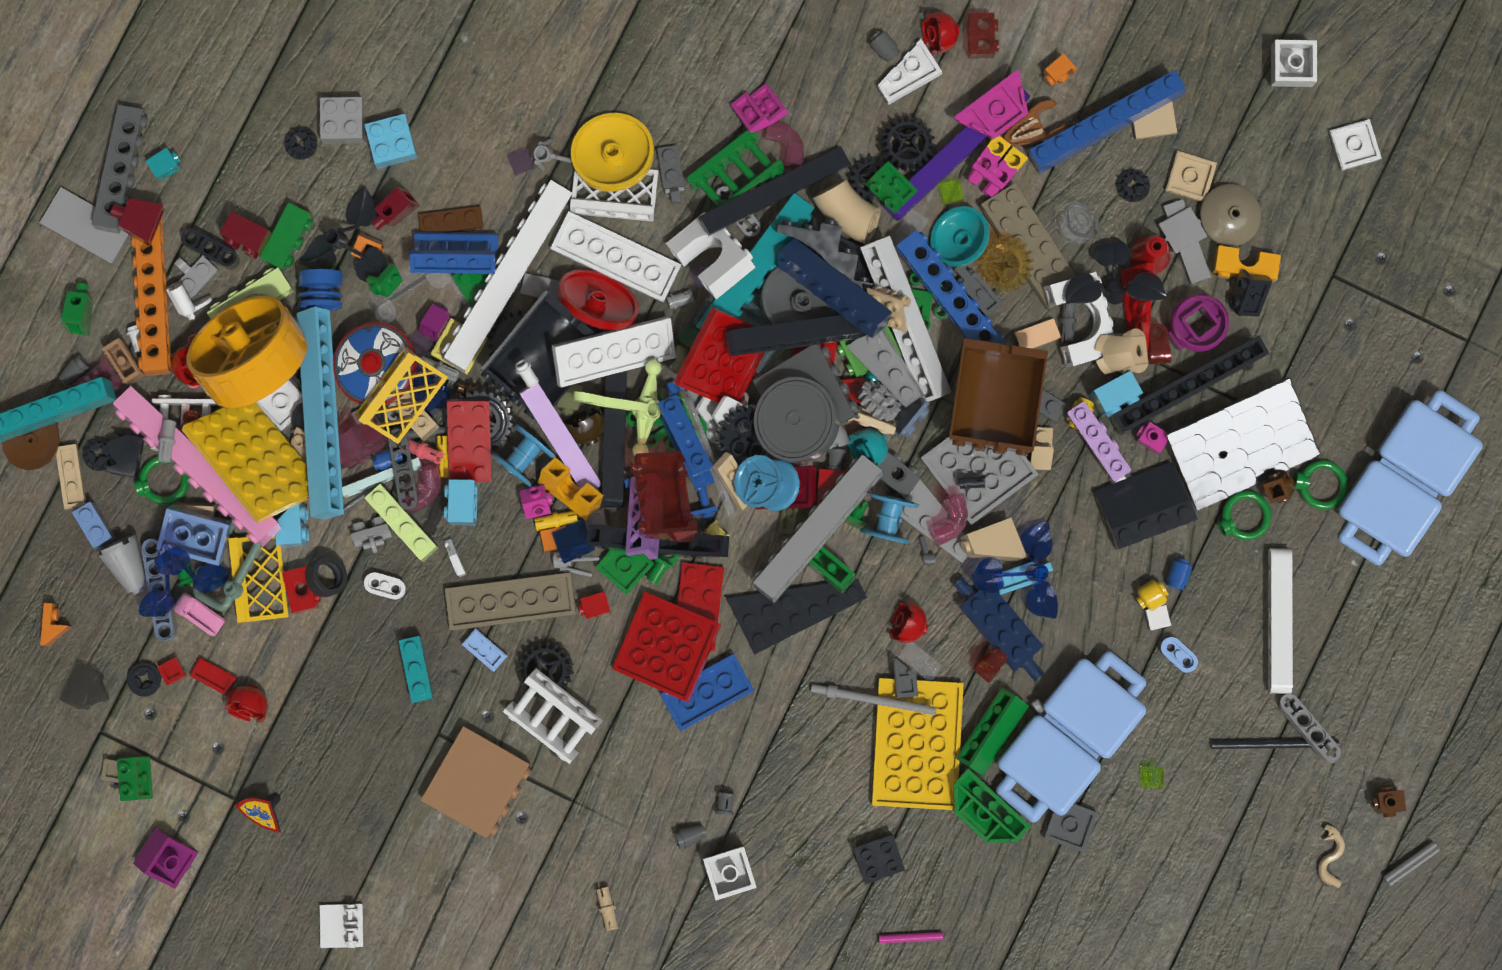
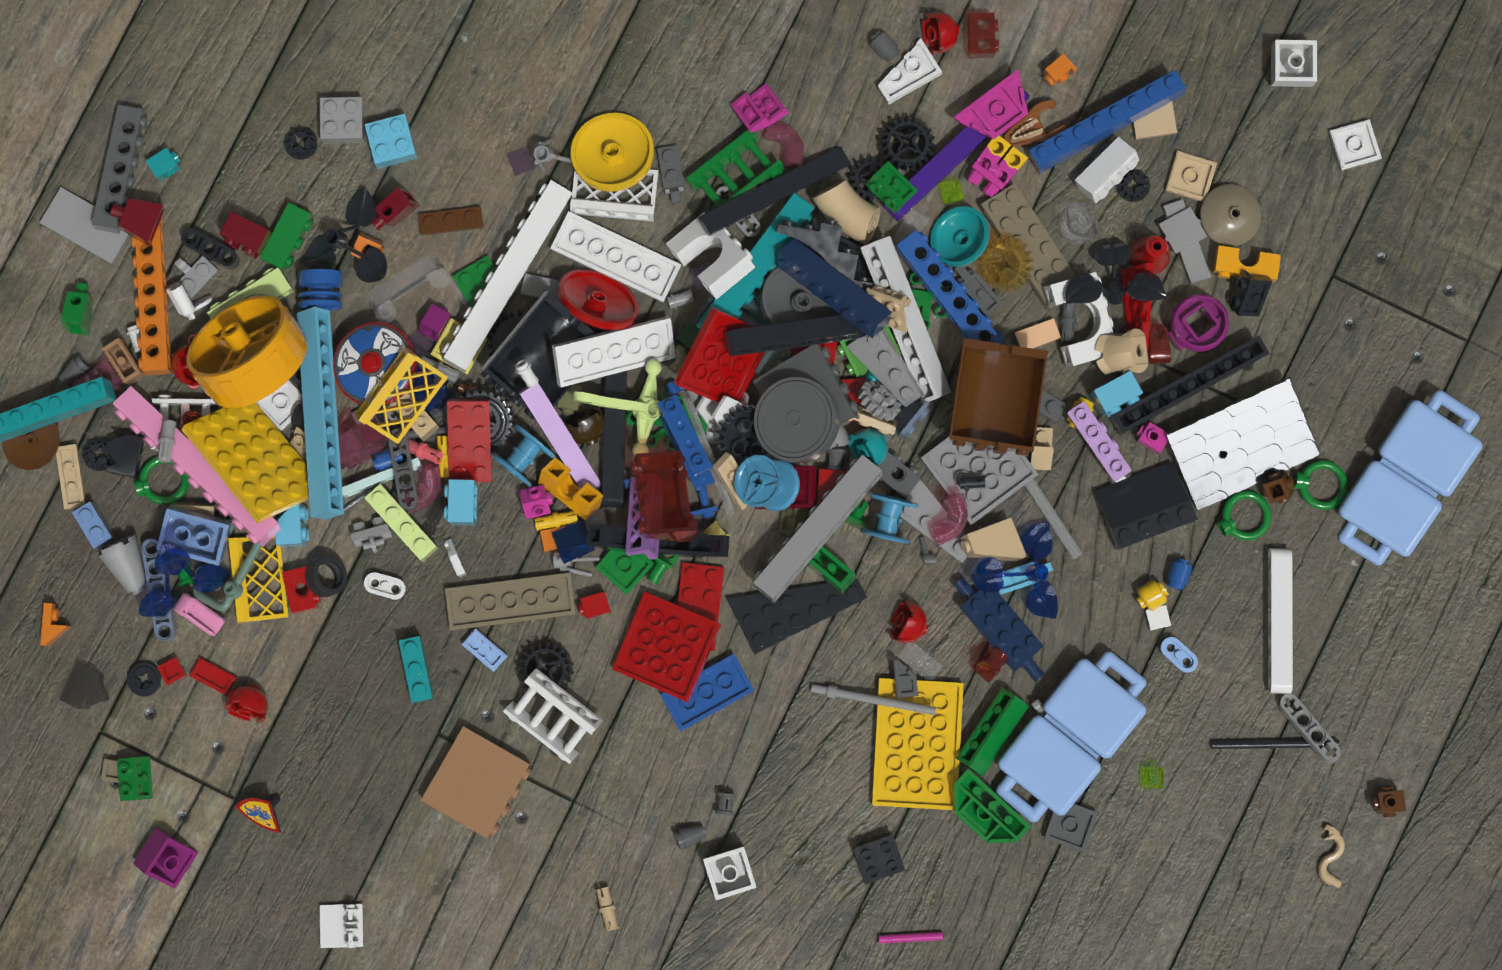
green bracket [366,264,403,298] -> none
blue fence [410,232,498,274] -> none
light grey axle [1383,842,1440,885] -> none
none -> light grey axle [1025,479,1082,559]
none -> white brick [1075,137,1139,203]

